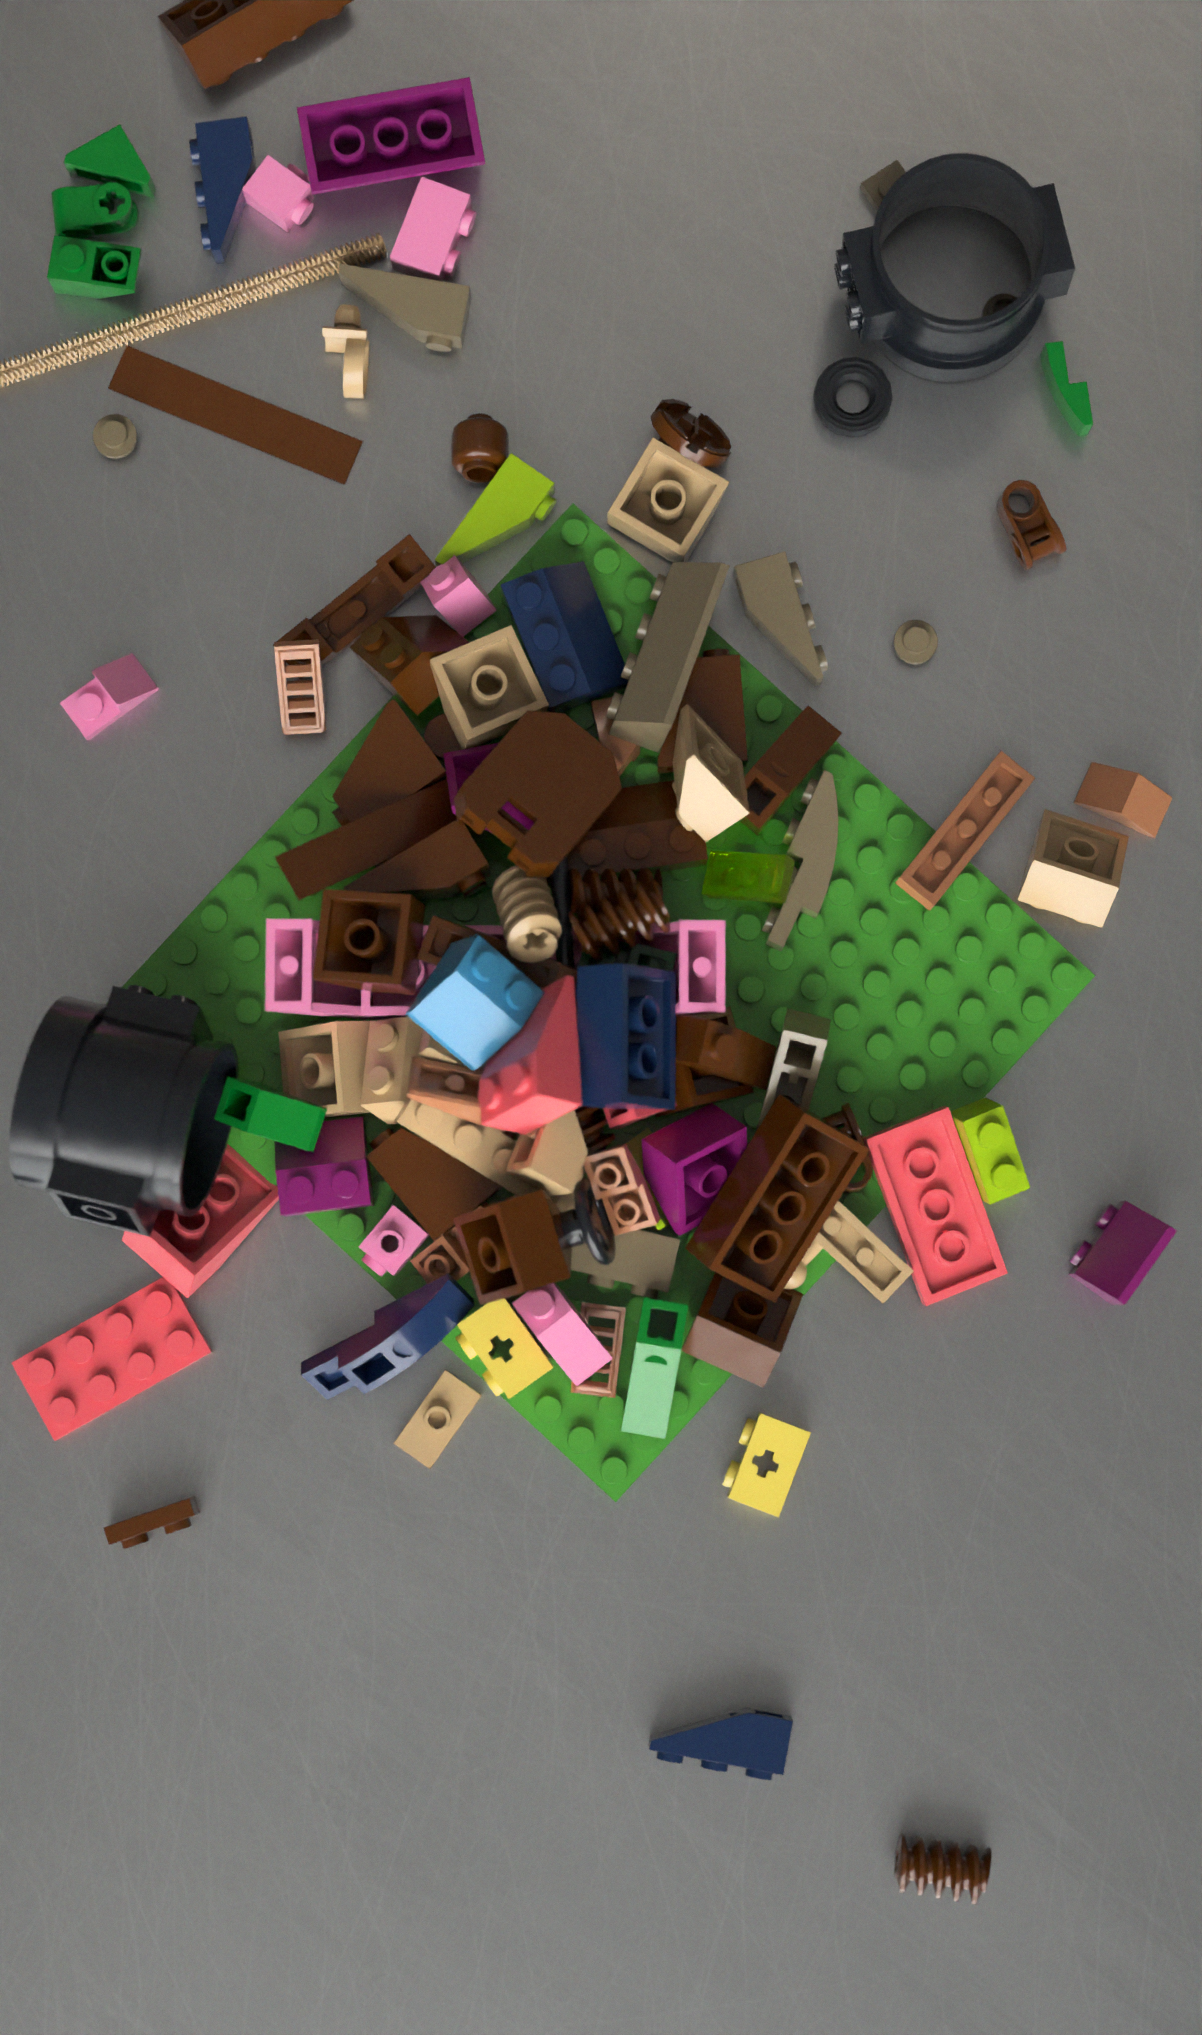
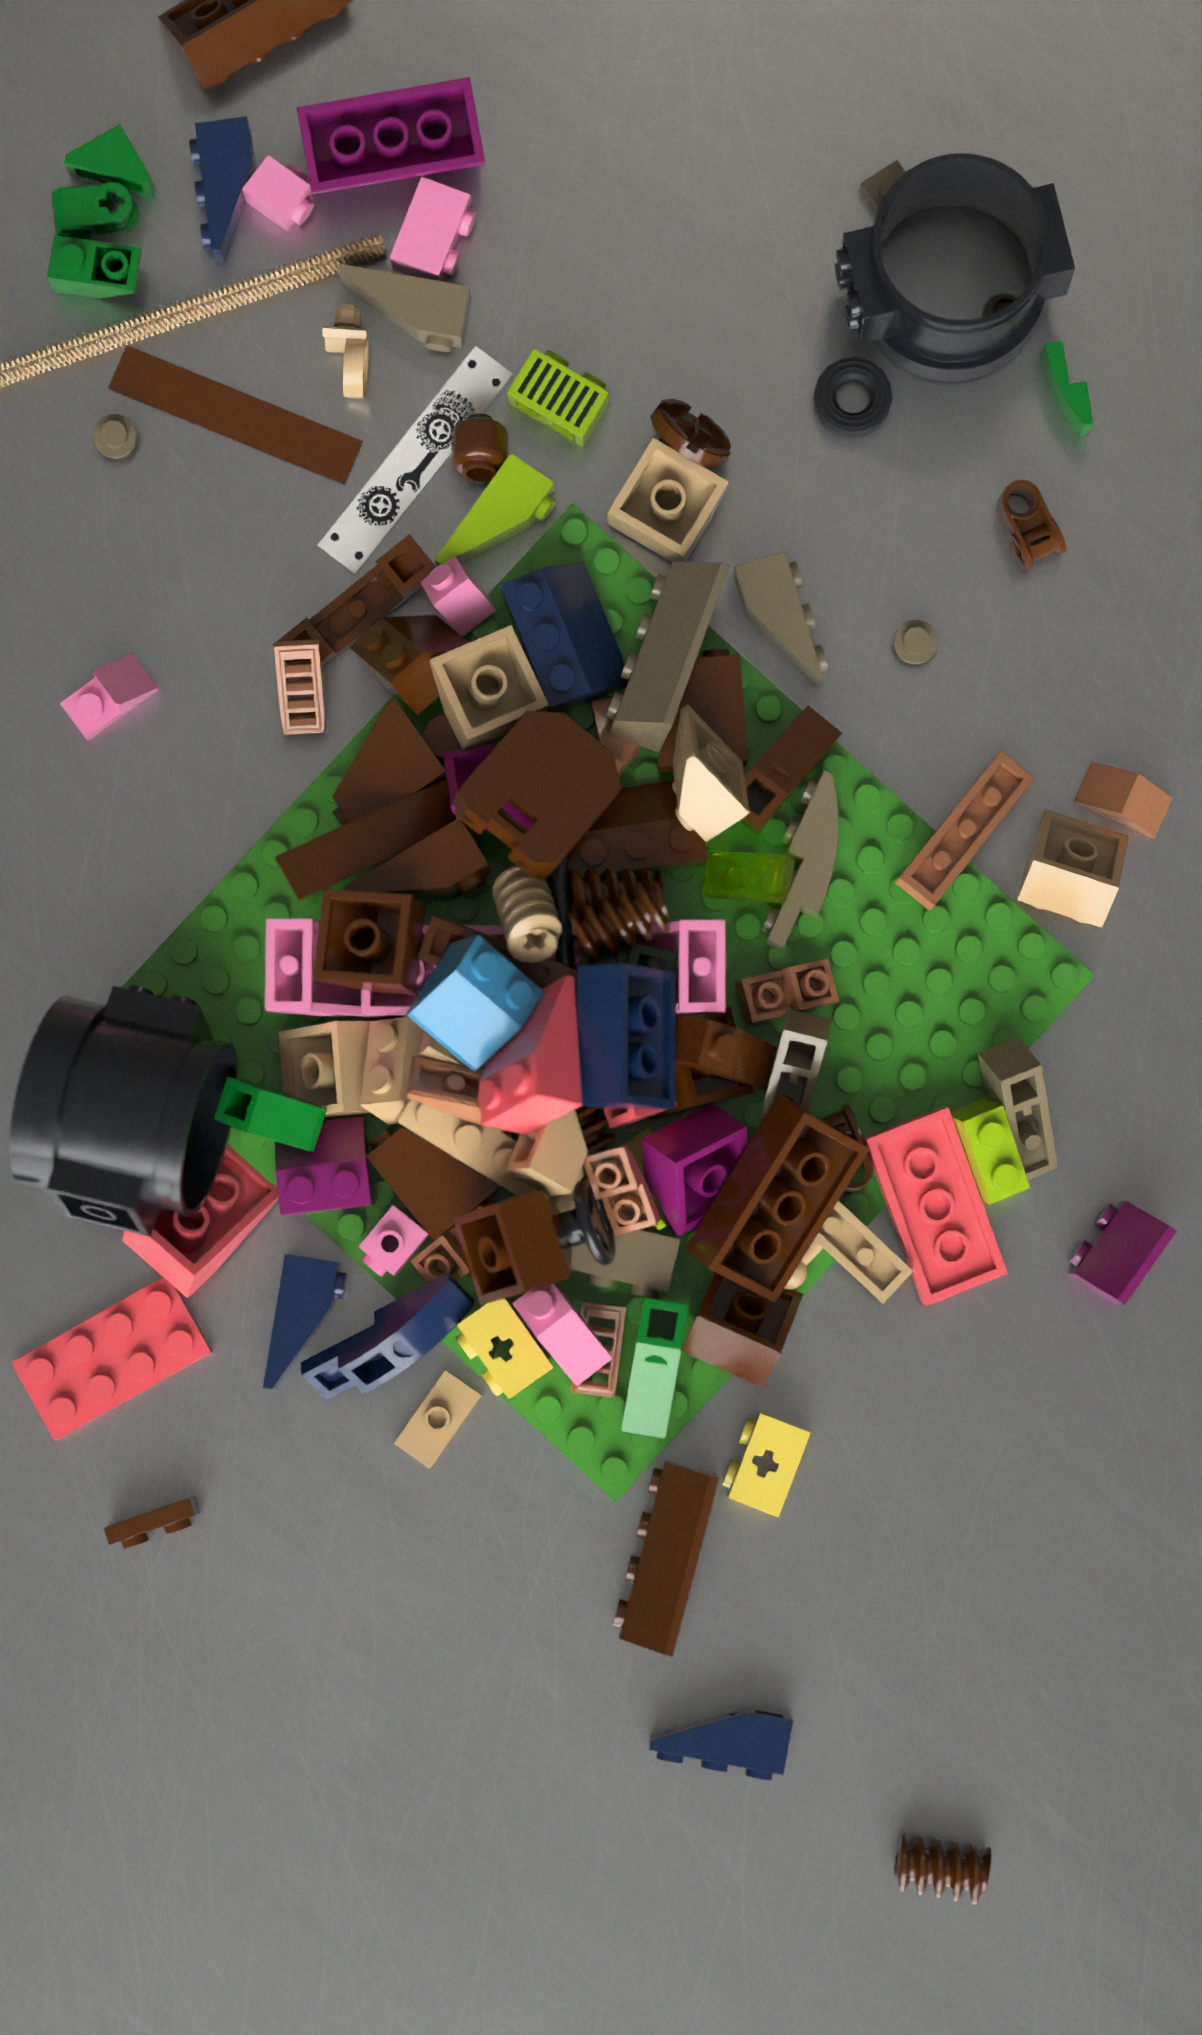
none -> dark blue slope [263,1254,347,1389]
none -> white sticker [317,346,513,574]
none -> lime brick [507,348,610,447]
none -> reddish brown slope [613,1460,719,1657]
none -> nougat slope [735,958,839,1025]
none -> dark tan slope [978,1037,1058,1180]

